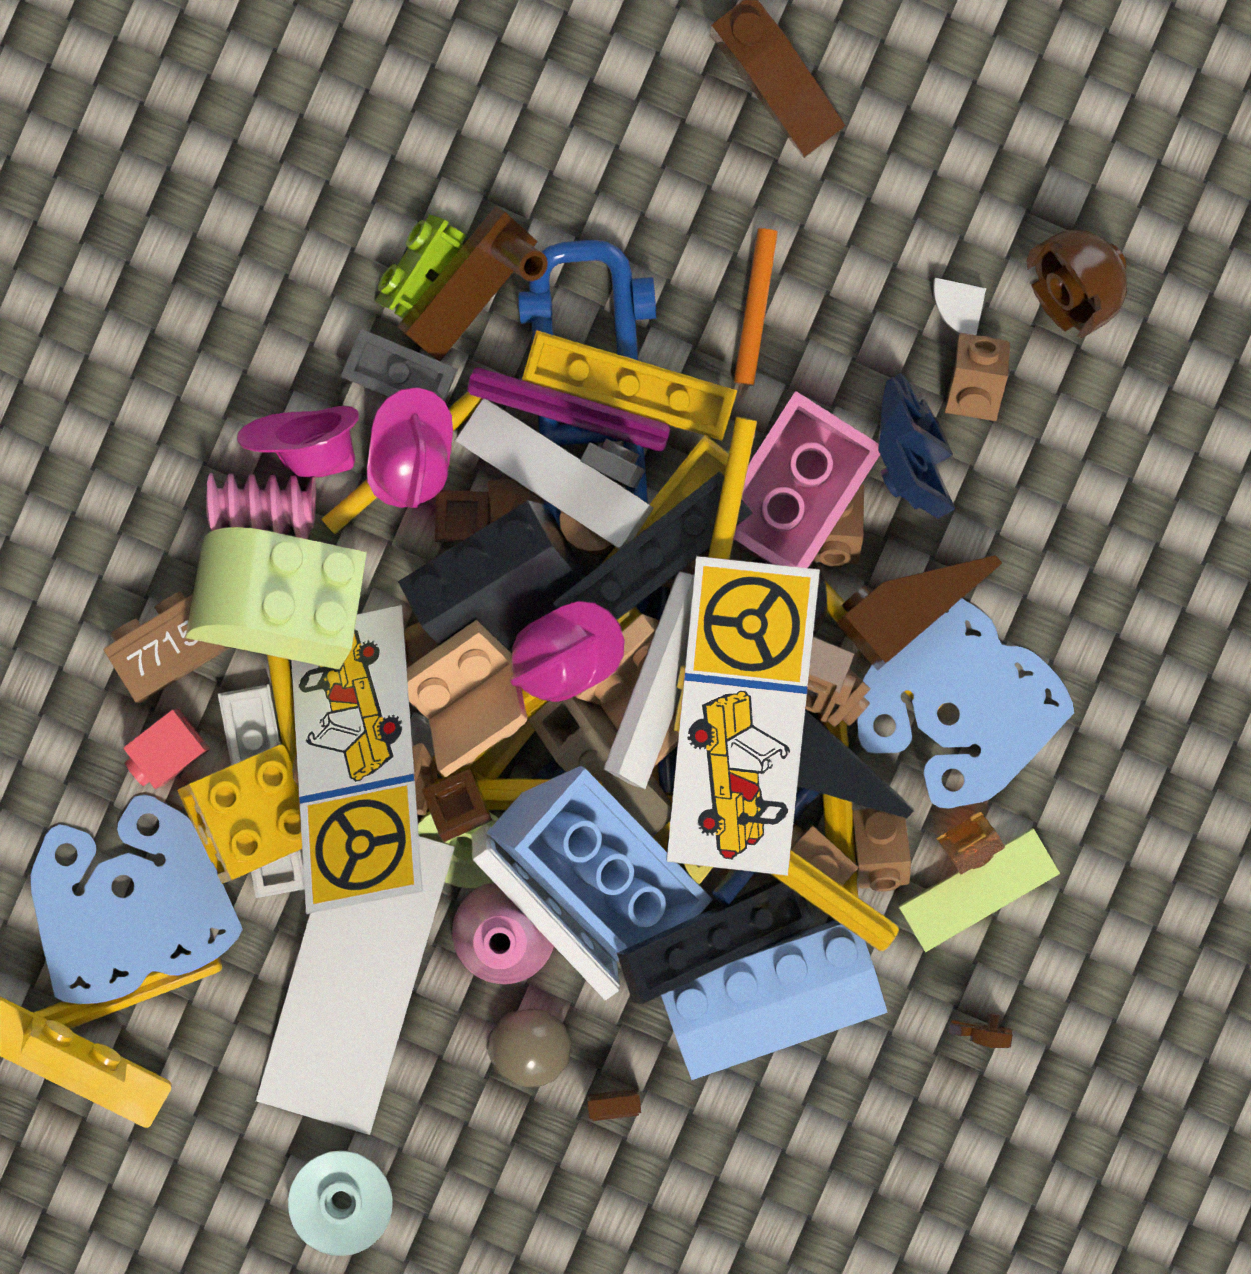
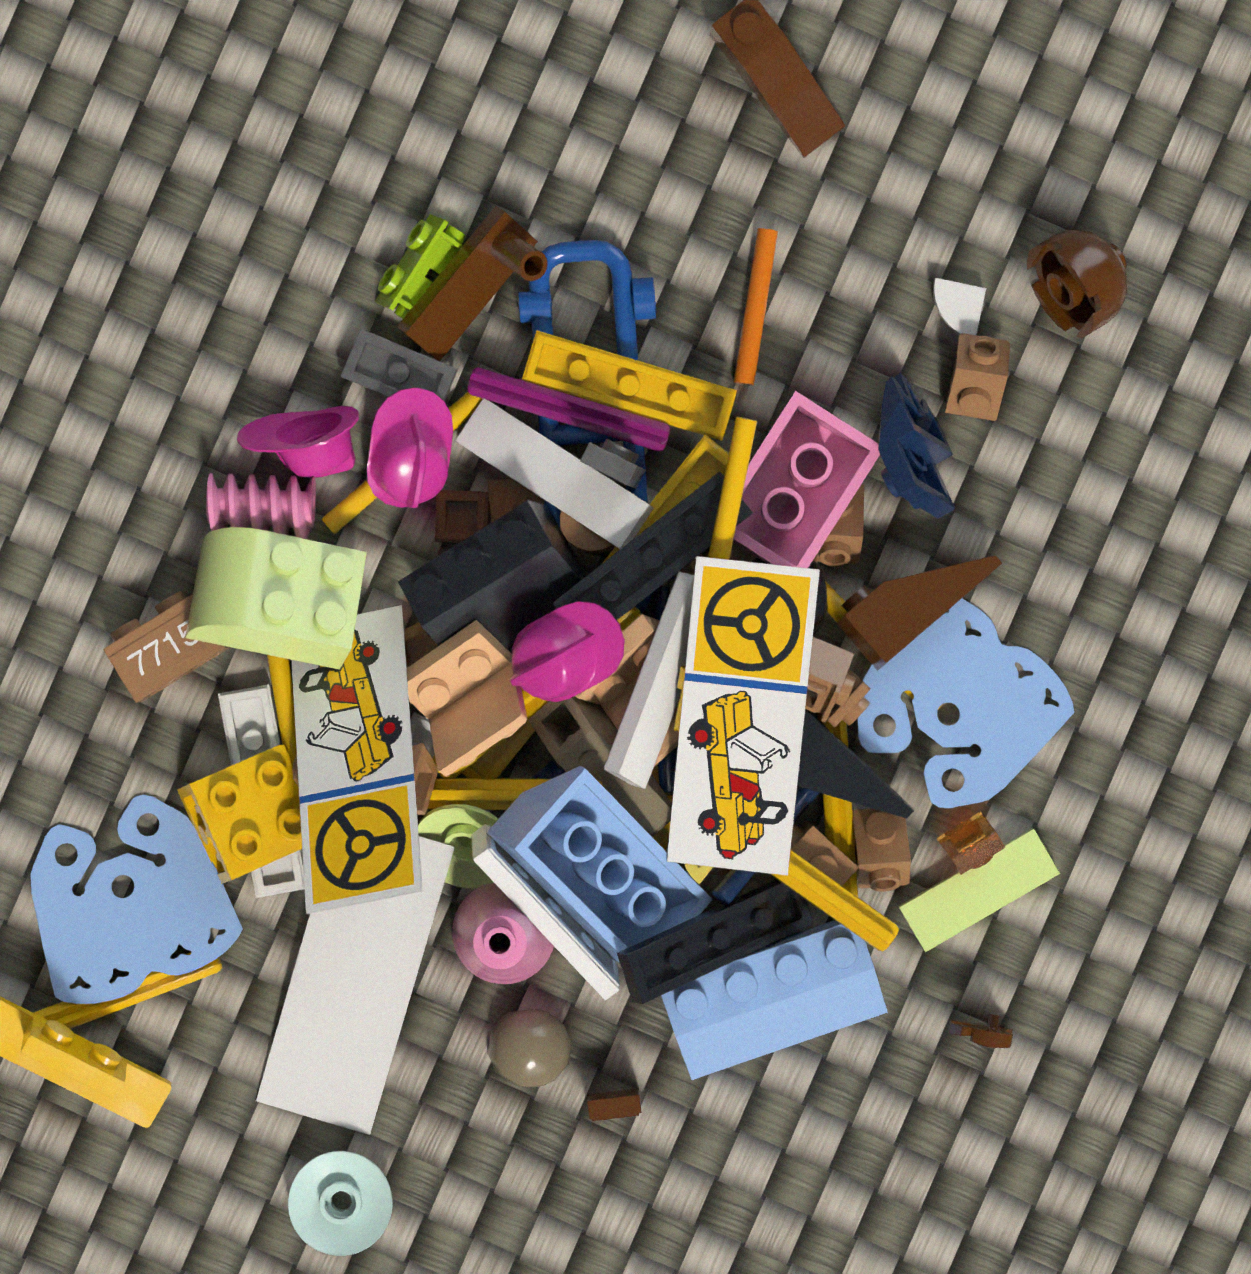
coral brick [123,708,210,789] -> none
reddish brown plate [422,768,493,842] -> none

